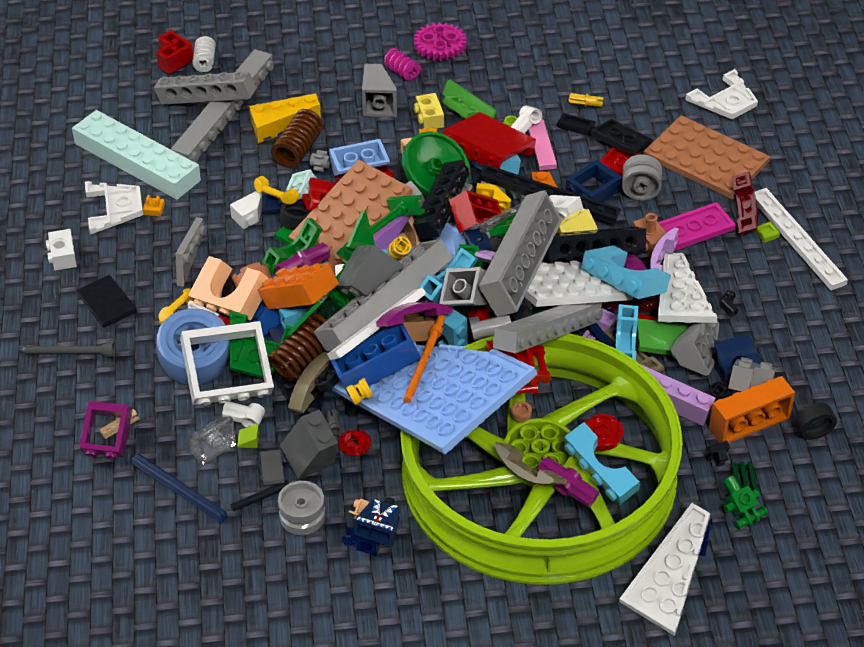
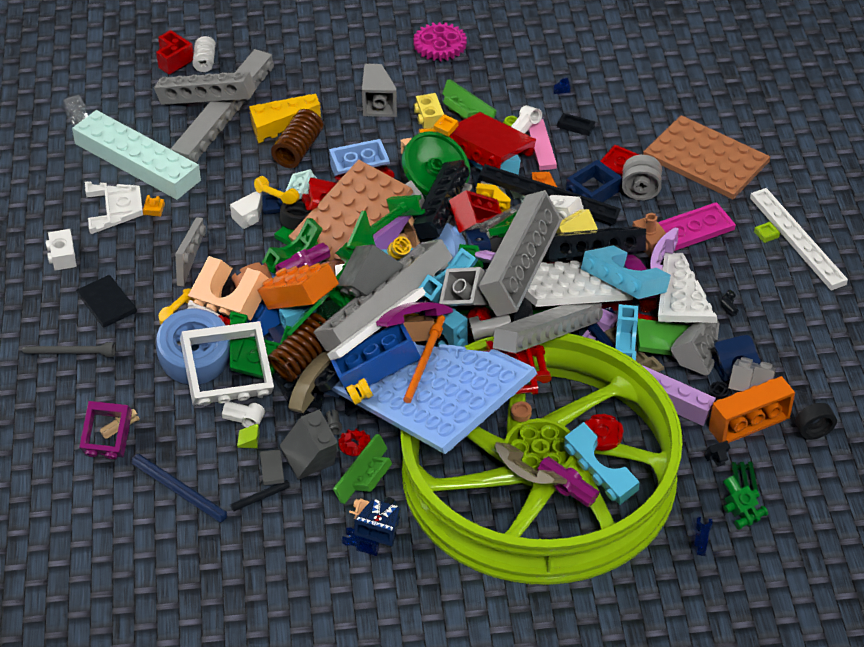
clear slope [187,416,236,464] -> none
light grey wheel [278,481,326,535] -> none
light grey gear [310,150,330,172] -> none
dark pink piece [384,48,421,81] -> none
yellow axle [569,93,603,108] -> none
black tile [590,119,653,156] -> none
white wing [619,503,710,636] -> none
white wing [685,69,758,119] -> none
dark red slope [732,171,758,235] -> none
none -> clear brick [63,95,88,125]
none -> bright green bracket [333,434,392,504]
none -> light orange tile [433,114,459,137]
none -> clear blue tile [554,78,571,94]

